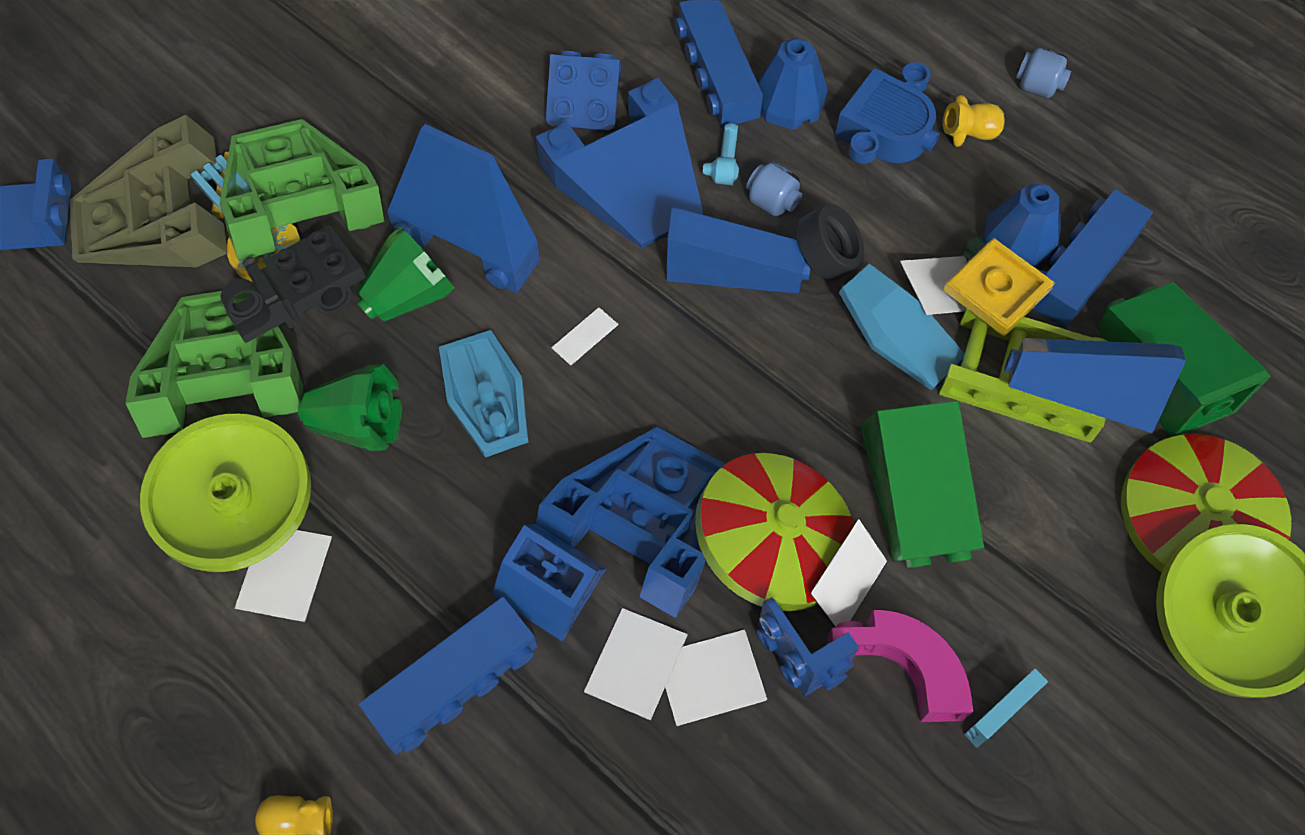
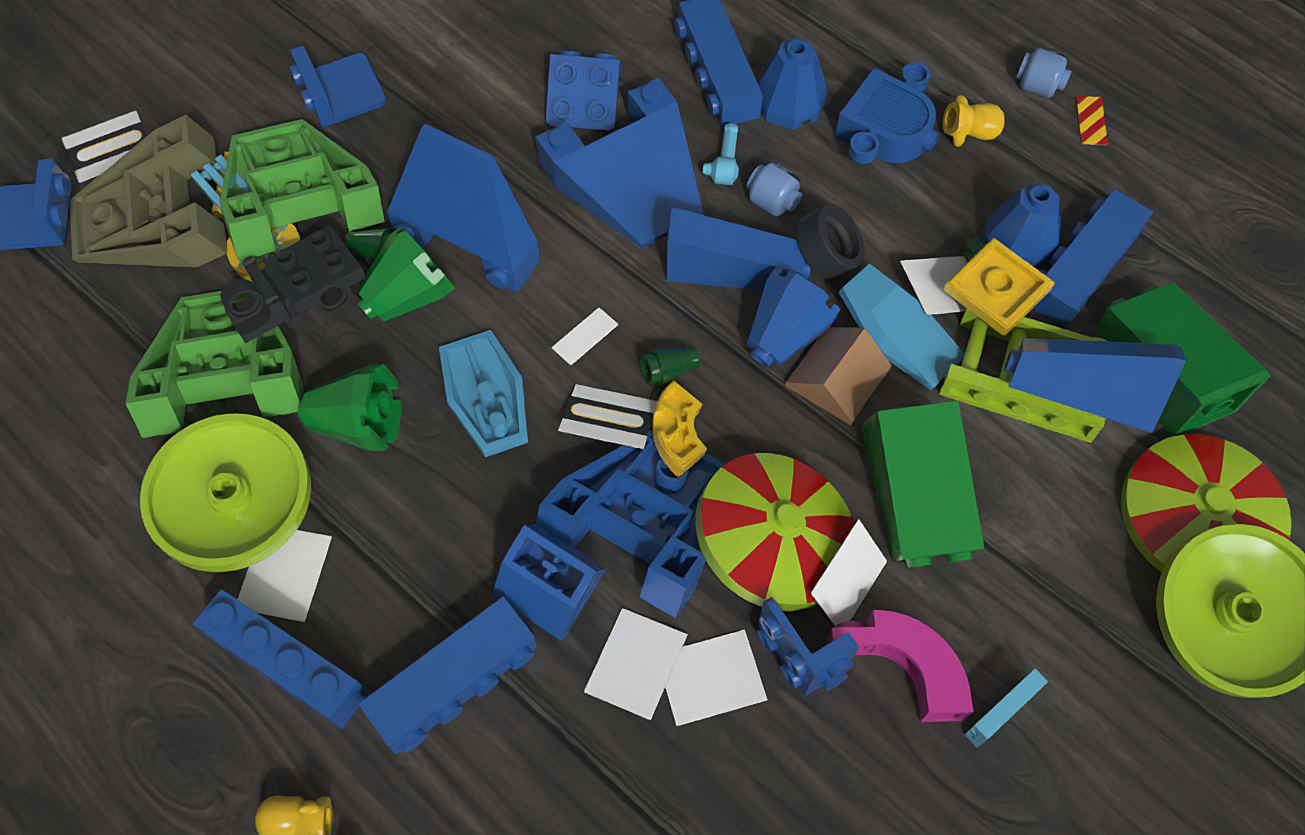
none -> sticker [62,111,147,183]
none -> blue brick [192,589,368,730]
none -> blue bracket [289,46,386,128]
none -> dark green cone [344,228,394,261]
none -> sticker [558,384,658,449]
none -> dark green cone [640,346,700,386]
none -> yellow tile [652,380,707,477]
none -> blue cone [747,267,840,367]
none -> medium nougat slope [785,327,891,425]
none -> sticker [1076,96,1108,145]

